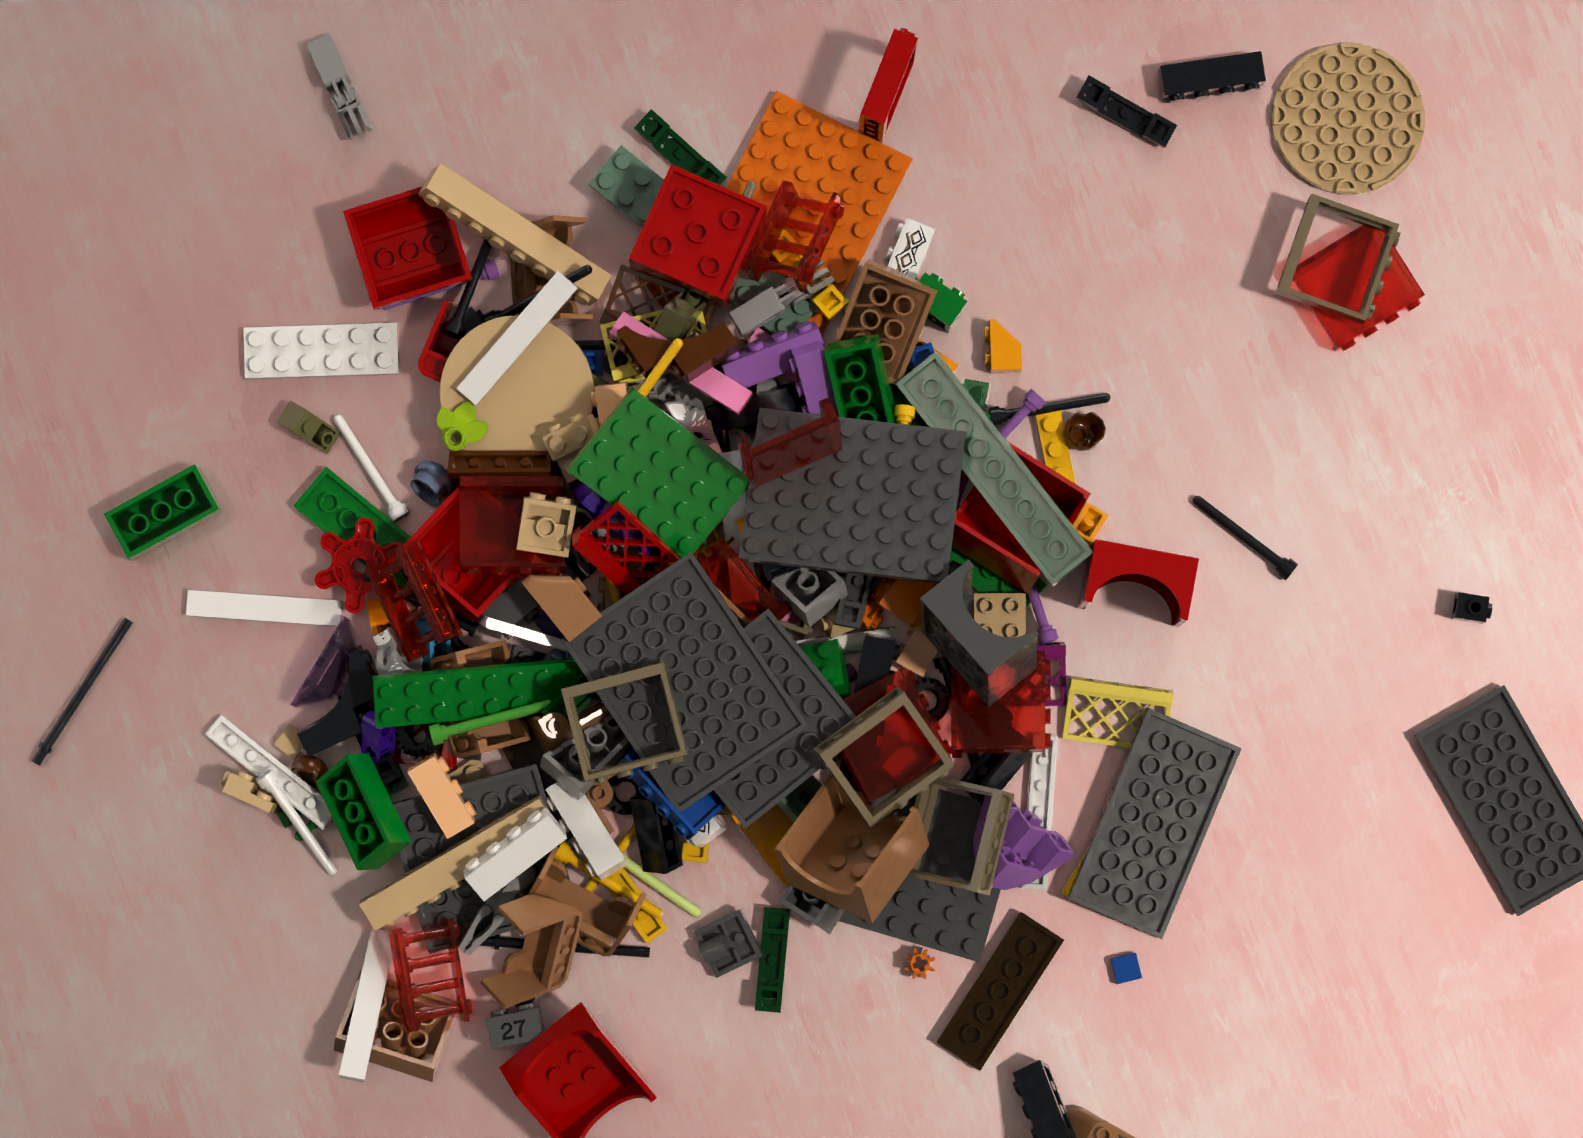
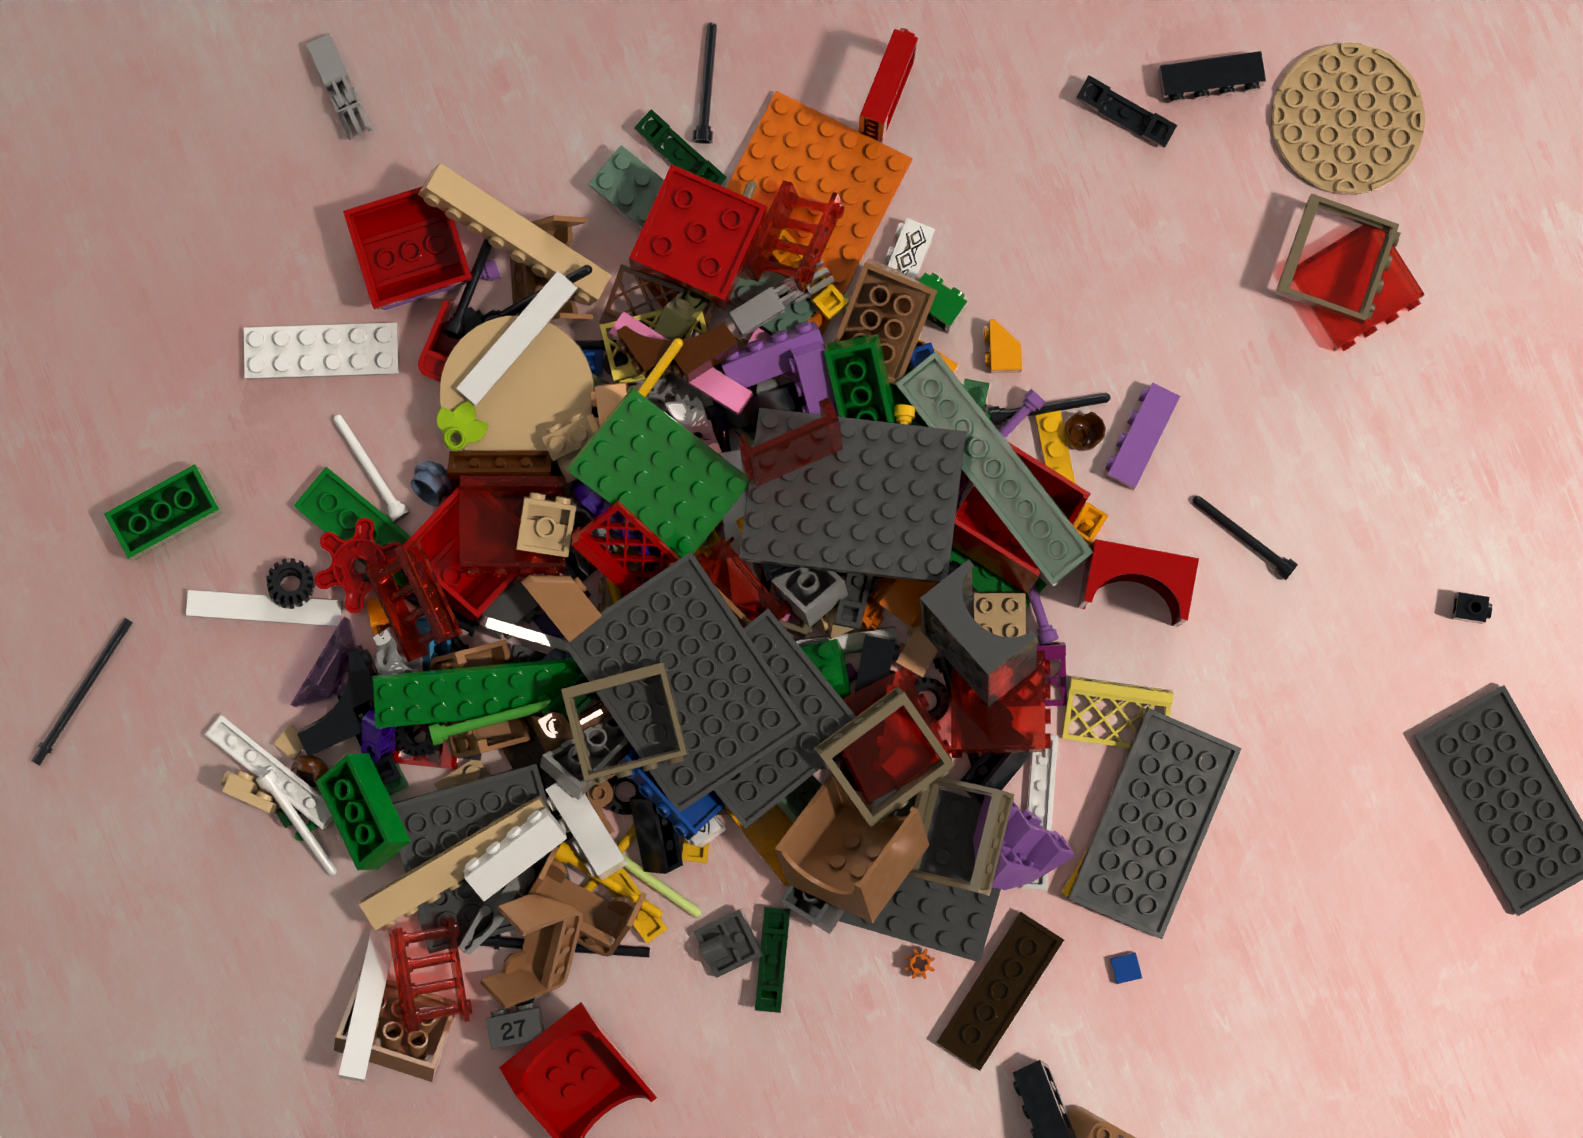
olive slope [277,400,340,454] -> none
light nougat brick [407,753,477,839] -> none
none -> black tyre [266,558,314,609]
none -> black piece [692,22,717,144]
none -> medium lavender brick [1105,383,1180,490]

